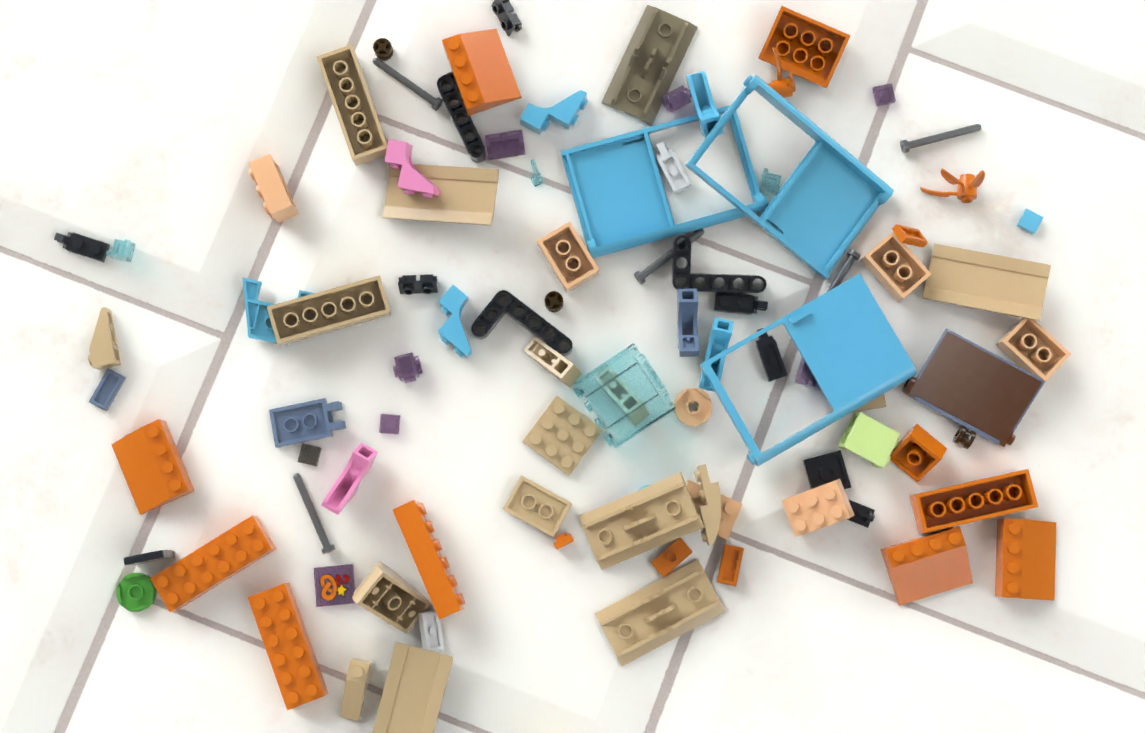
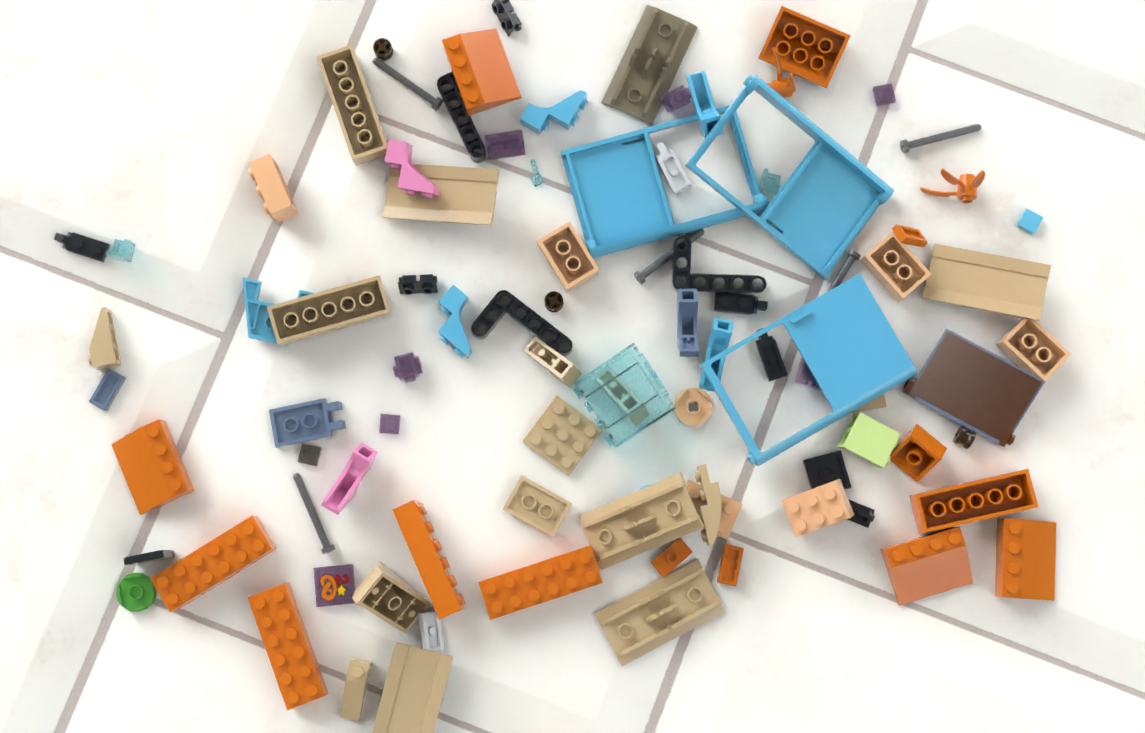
orange plate [553,532,574,550] -> none
none -> orange brick [478,545,603,620]

